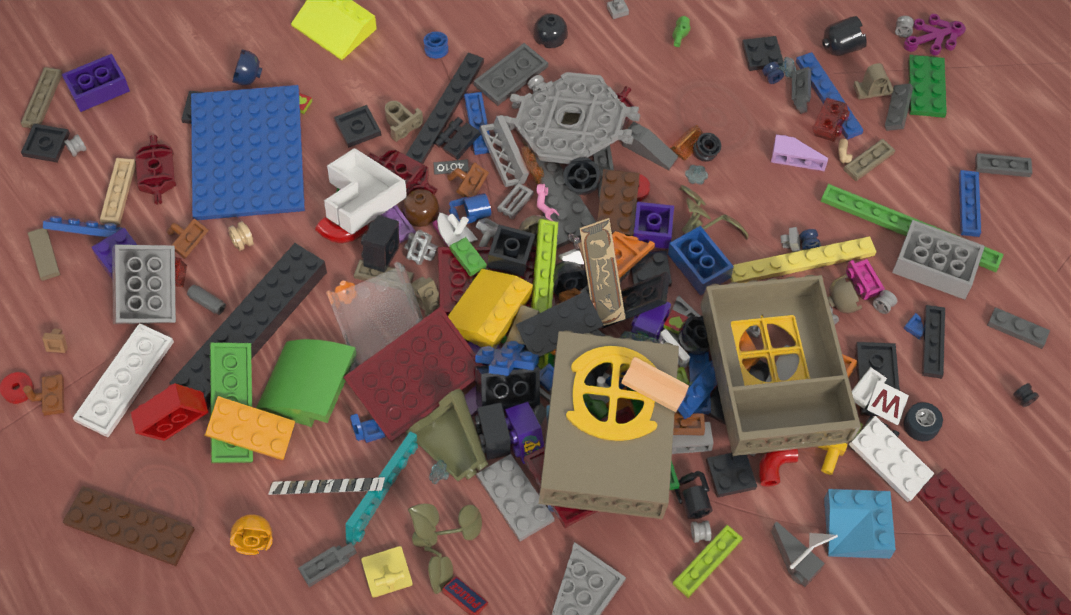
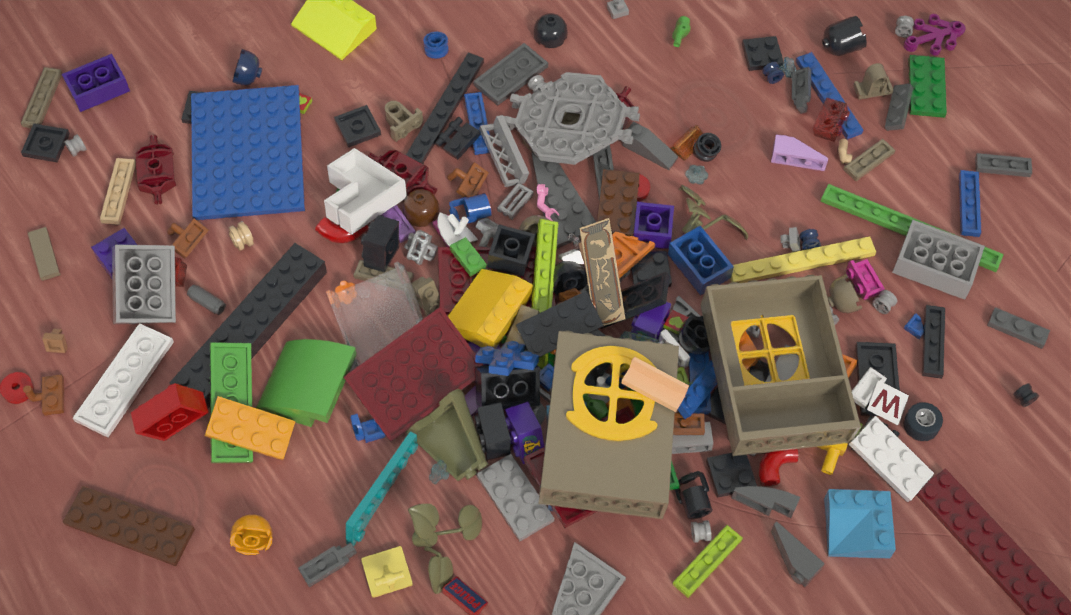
blue plate [43,216,123,237] -> none
sticker [268,477,385,495] -> none
dark grey sticker [433,159,469,174] -> none
clear orange slope [521,146,544,185] -> none
black cylinder [563,157,601,195] -> none
white piece [790,533,838,569] -> none
none -> dark grey slope [732,486,801,518]

